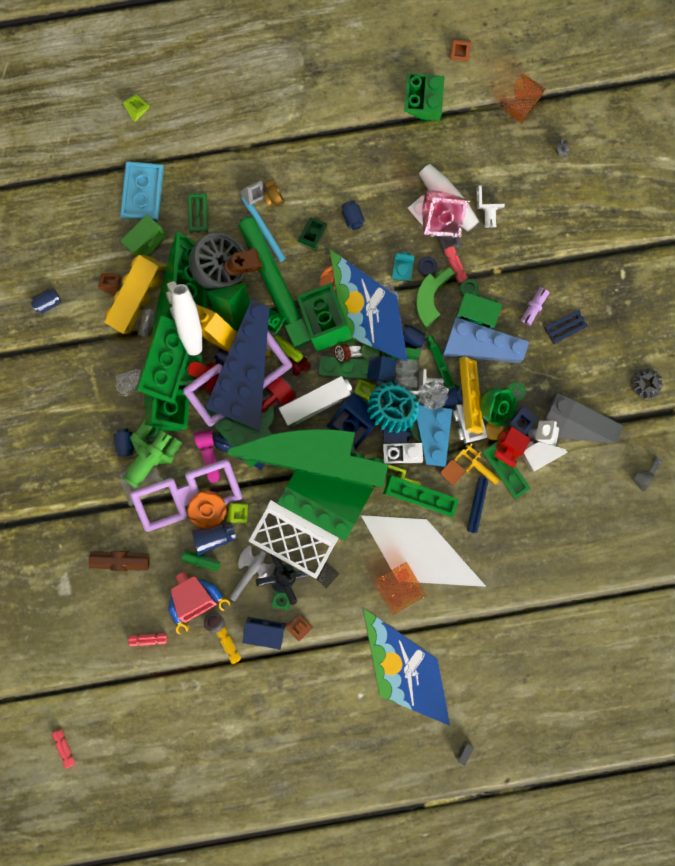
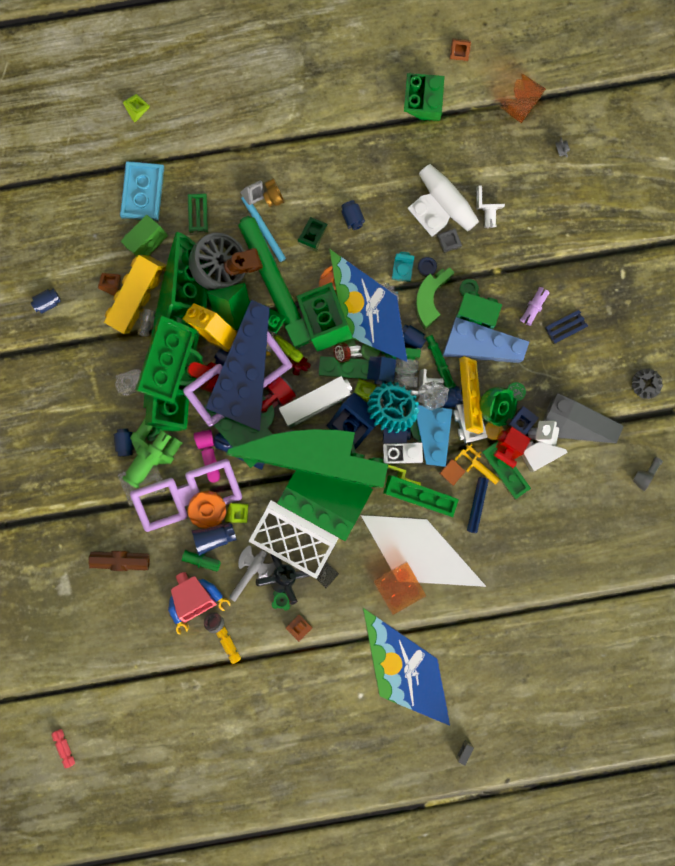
coral axle [128,633,167,646] -> none
white plate [166,281,202,355] -> none
dark blue hinge [242,617,286,650] -> none
clear pink slope [422,190,468,237] -> none
coral axle [444,246,467,283] -> none

